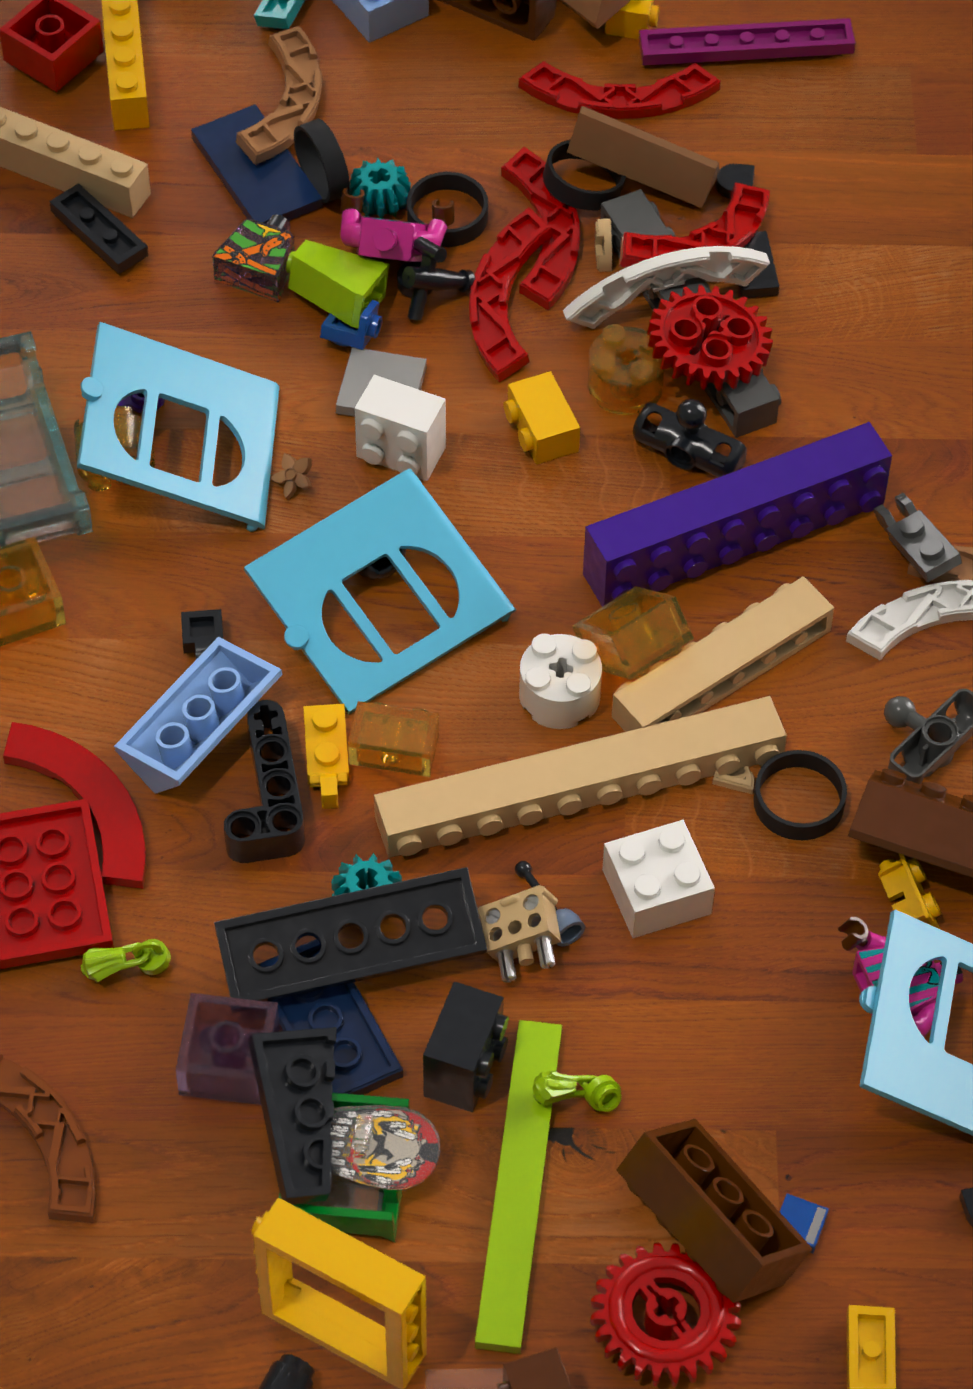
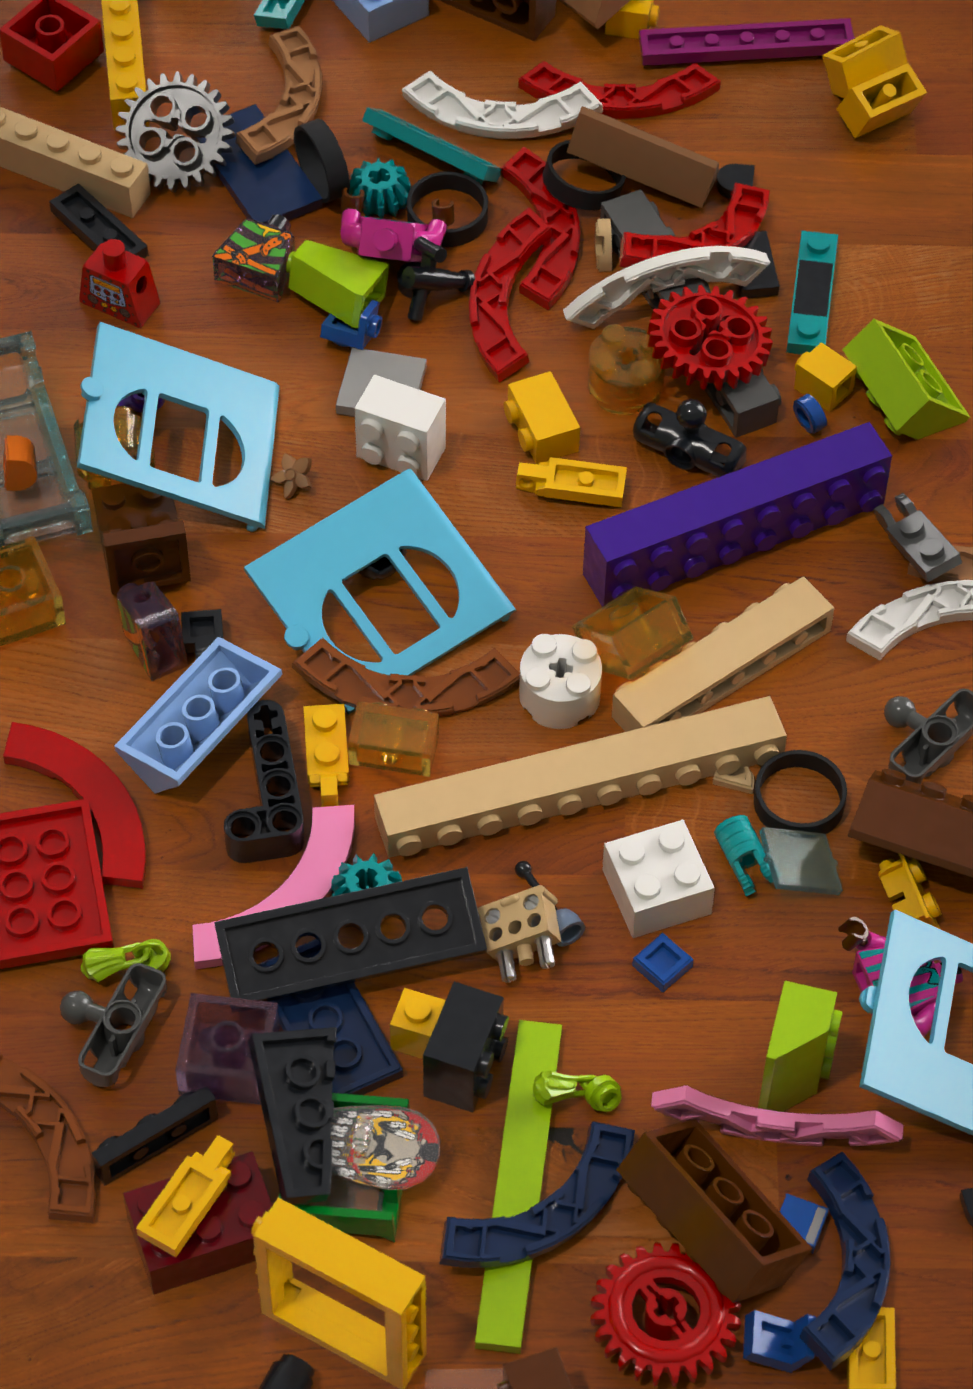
none -> orange brick [3,435,37,491]
none -> dark grey piece [60,963,167,1087]
none -> red torso [79,239,160,329]
none -> reddish brown bracket [91,483,191,594]
none -> black plate [92,1085,218,1186]
none -> gear [116,72,236,193]
none -> torso [116,582,188,681]
none -> dark red brick [123,1151,273,1295]
none -> yellow hinge [136,1135,235,1257]
none -> bright pink tile [192,805,355,969]
none -> dark orange tile [292,637,520,719]
none -> teal plate [362,107,502,185]
none -> yellow brick [390,988,446,1059]
none -> white tile [402,70,603,139]
none -> dark blue tile [439,1121,635,1268]
none -> yellow hinge [516,457,627,507]
none -> blue tile [632,933,693,992]
none -> bright pink tile [651,1085,903,1146]
none -> teal hinge [714,815,779,897]
none -> blue bracket [743,1310,816,1373]
none -> lime slope [758,981,843,1112]
none -> clear light blue piece [759,827,843,895]
none -> plate [786,231,838,355]
none -> blue tile [793,394,827,434]
none -> yellow brick [794,342,857,412]
none -> dark blue tile [800,1151,891,1371]
none -> yellow brick [822,25,908,98]
none -> yellow brick [837,63,927,138]
none -> lime slope [842,319,970,440]

